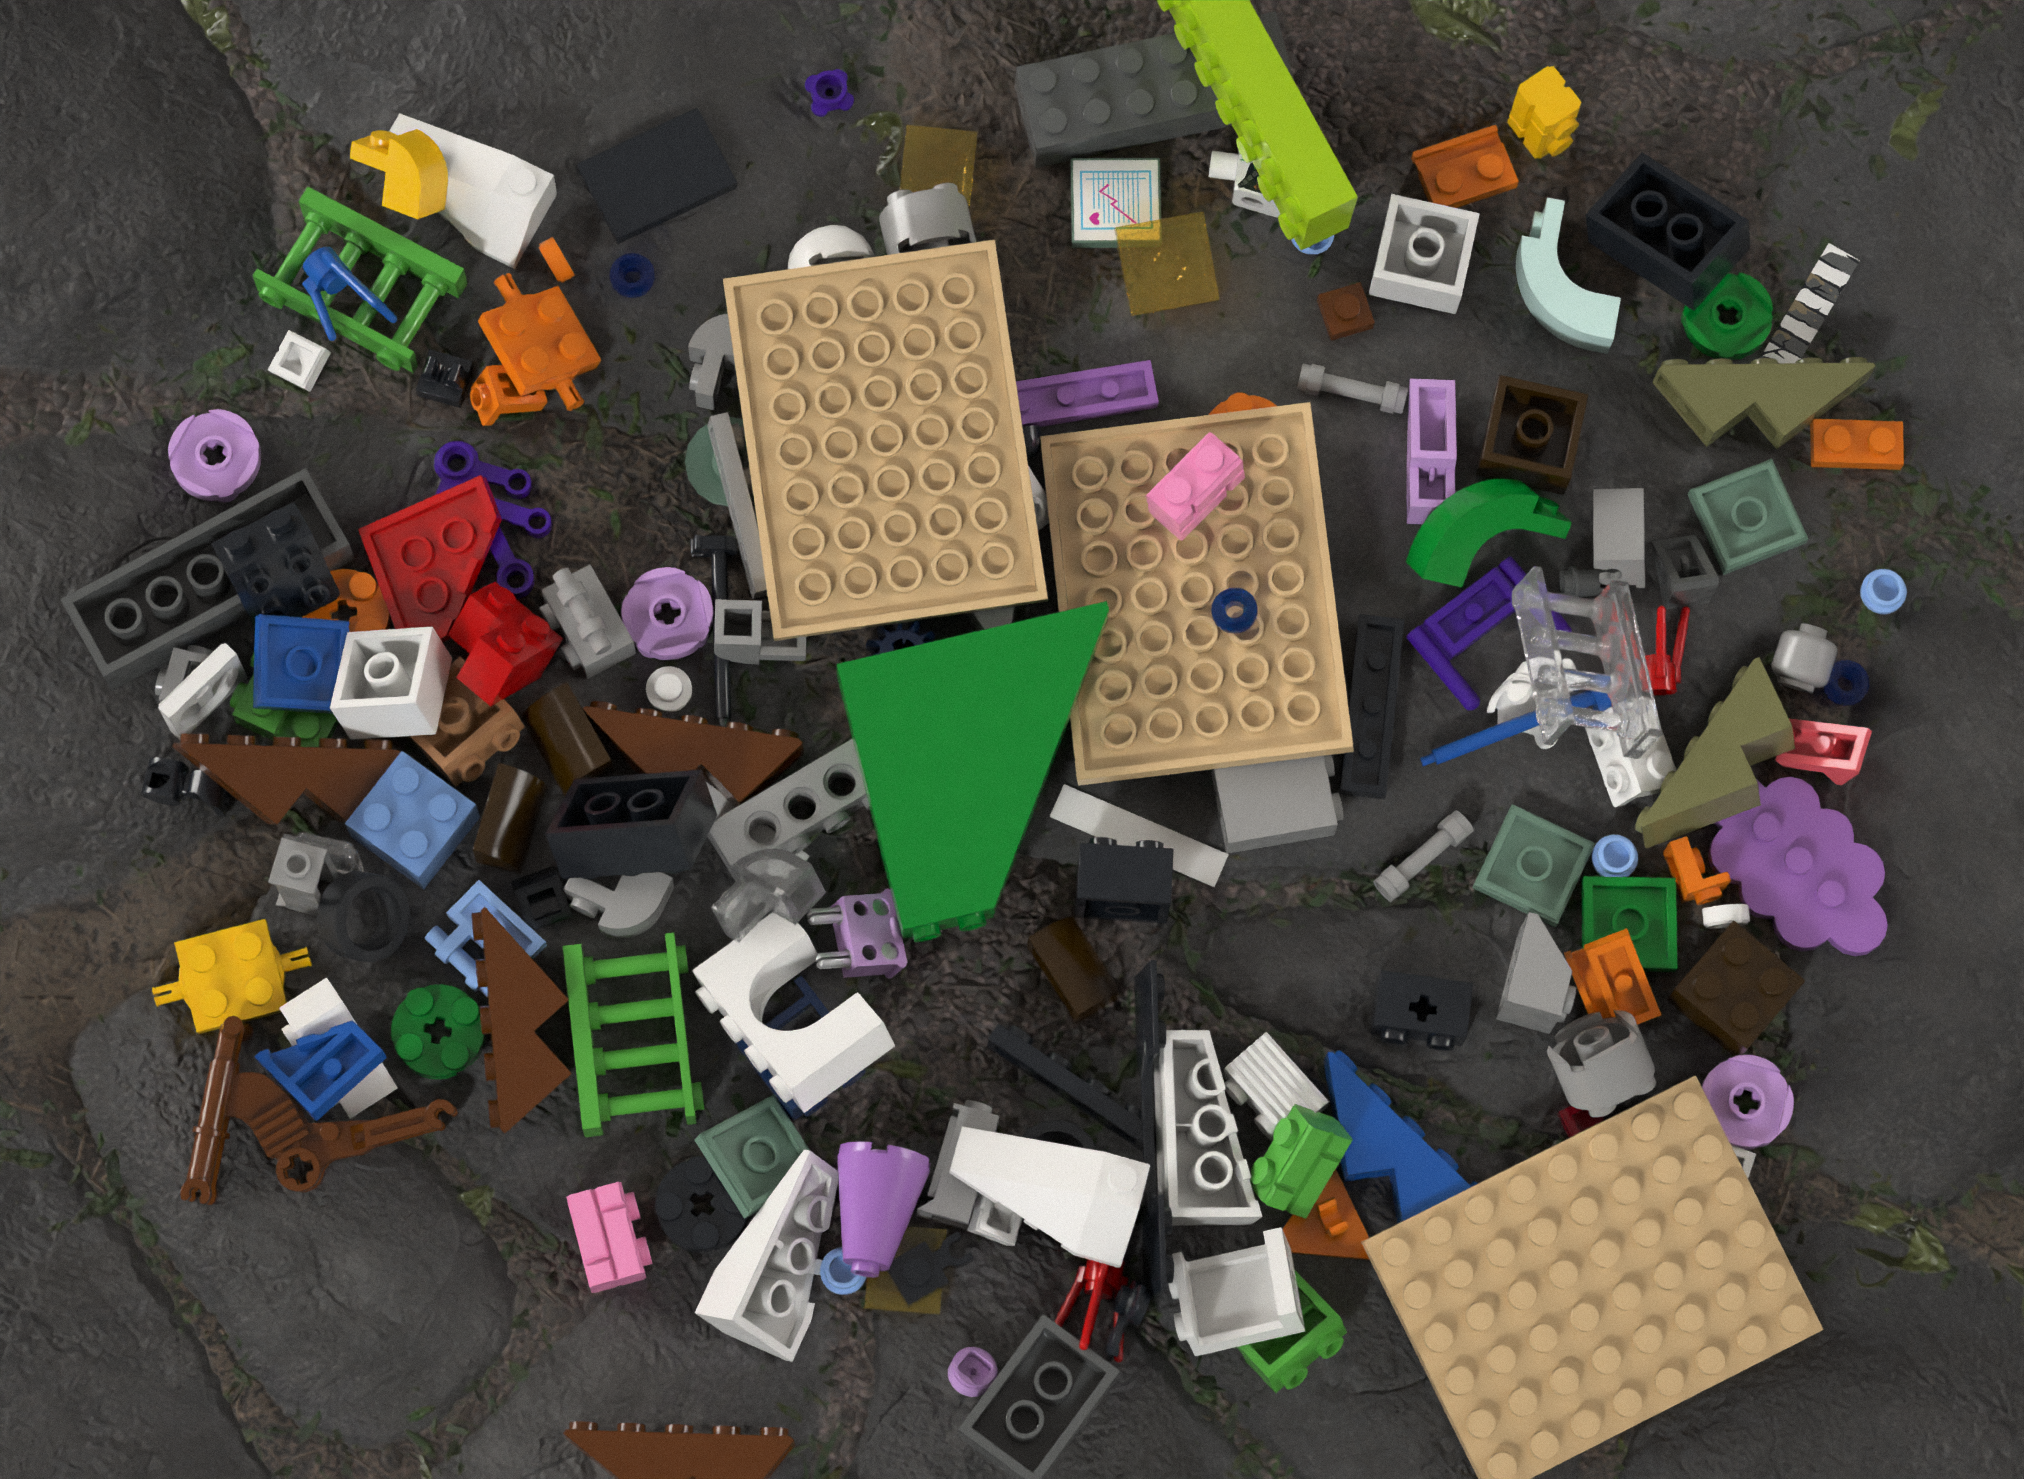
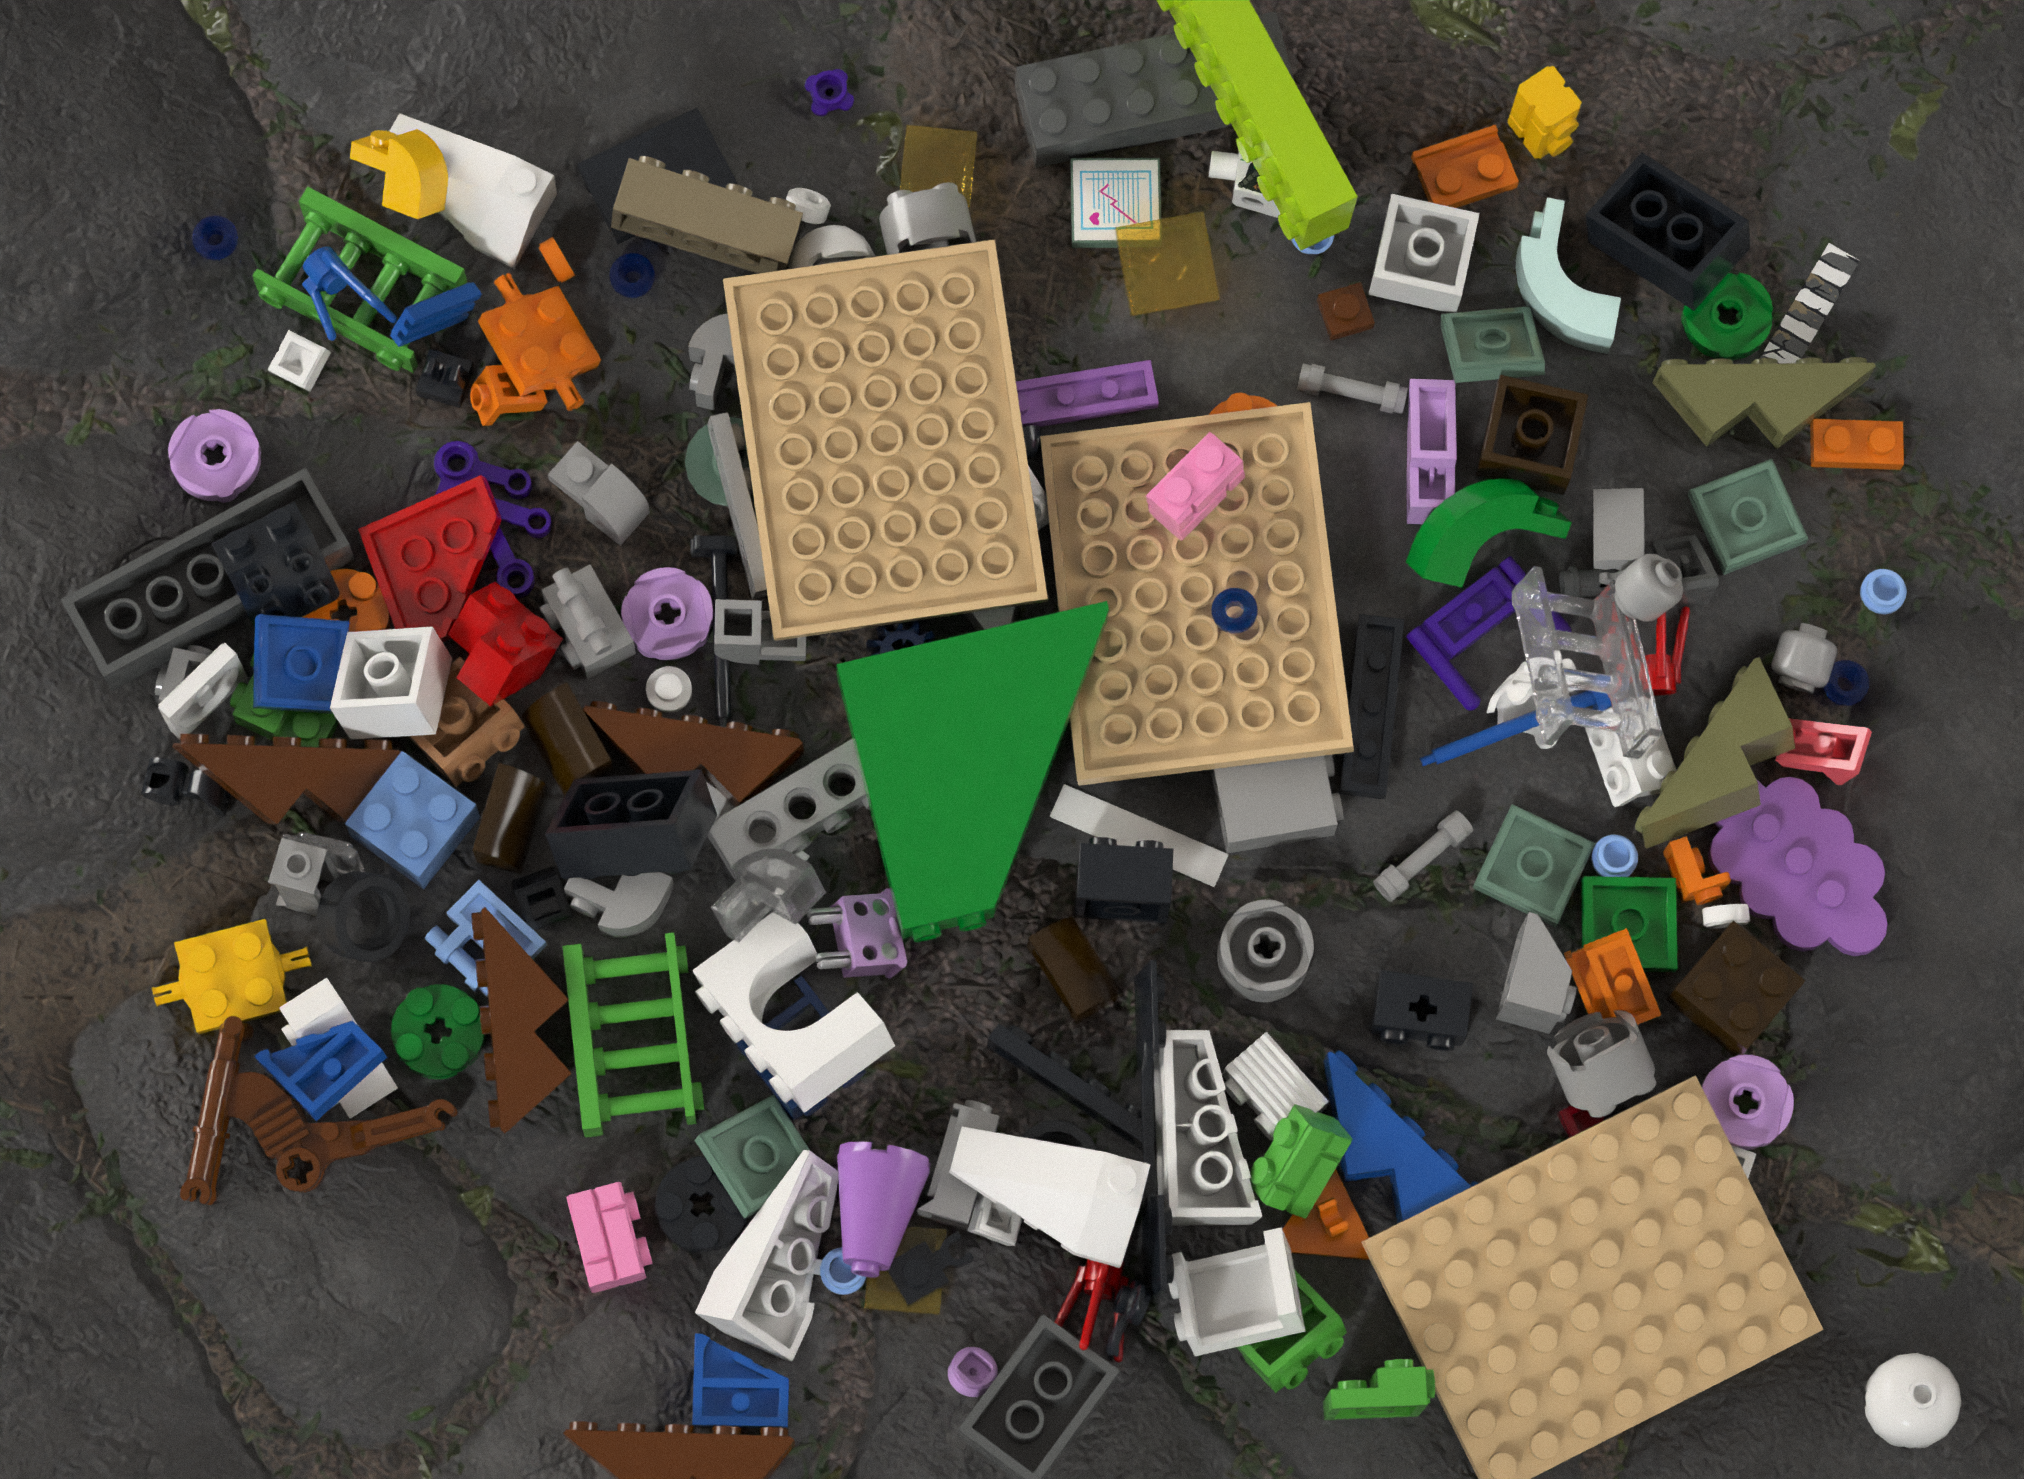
none -> clear blue plate [192,216,238,260]
none -> blue tile [390,282,482,347]
none -> light grey brick [548,441,650,546]
none -> dark tan brick [611,156,803,274]
none -> blue wing [692,1333,789,1429]
none -> white tile [786,188,831,224]
none -> light grey brick [1217,900,1314,1002]
none -> bright green plate [1323,1359,1435,1420]
none -> sand green tile [1441,306,1545,383]
none -> light grey head [1614,554,1683,622]
none -> white cylinder [1864,1353,1961,1449]

